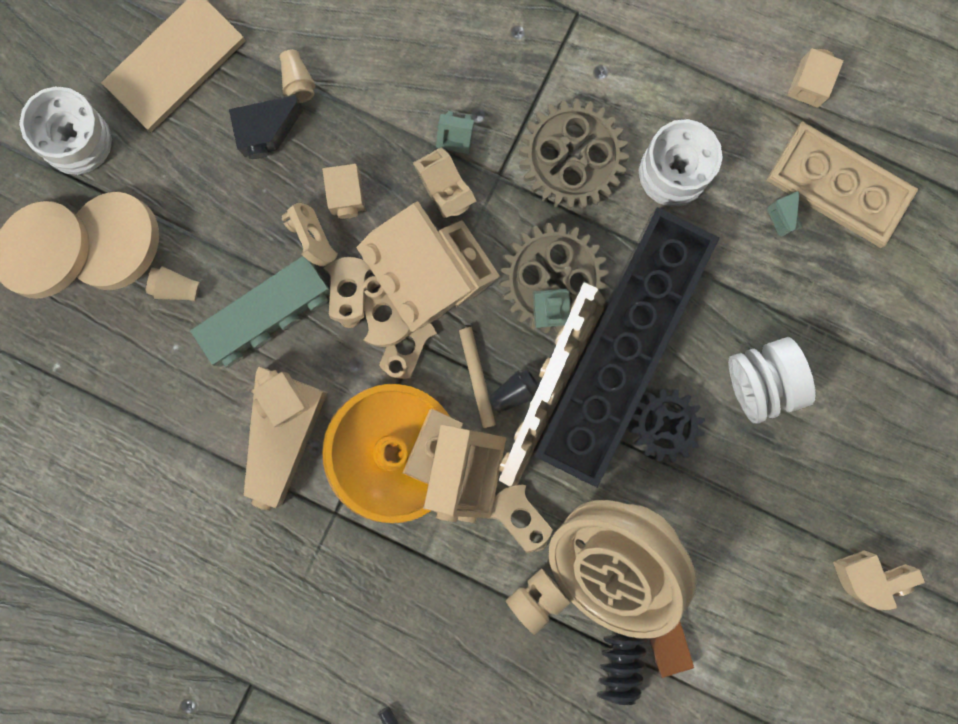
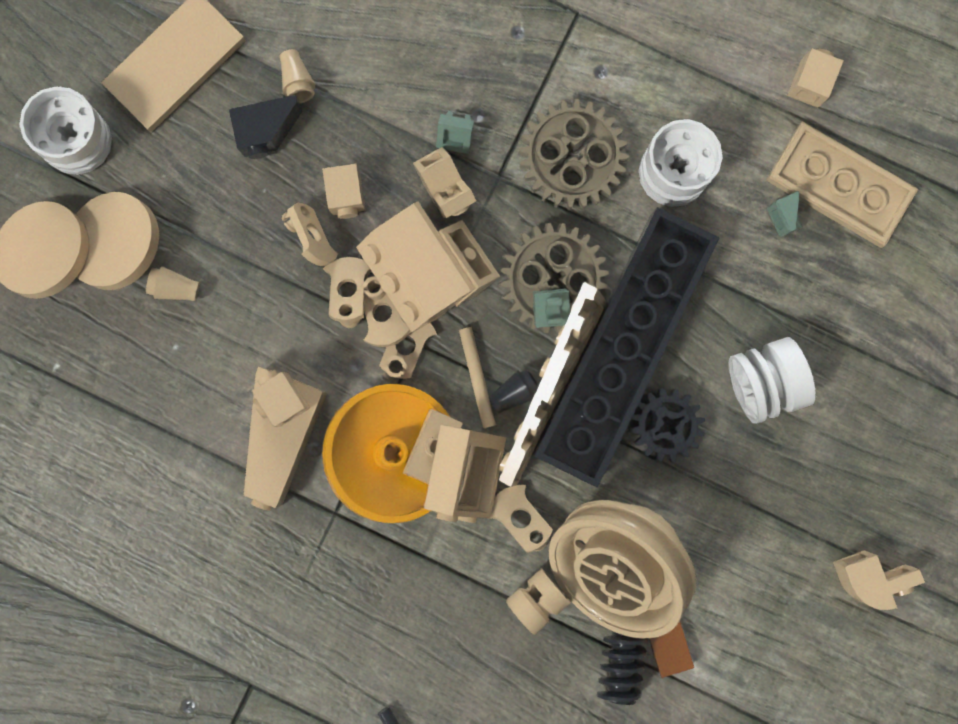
sand green brick [190,256,330,368] -> none

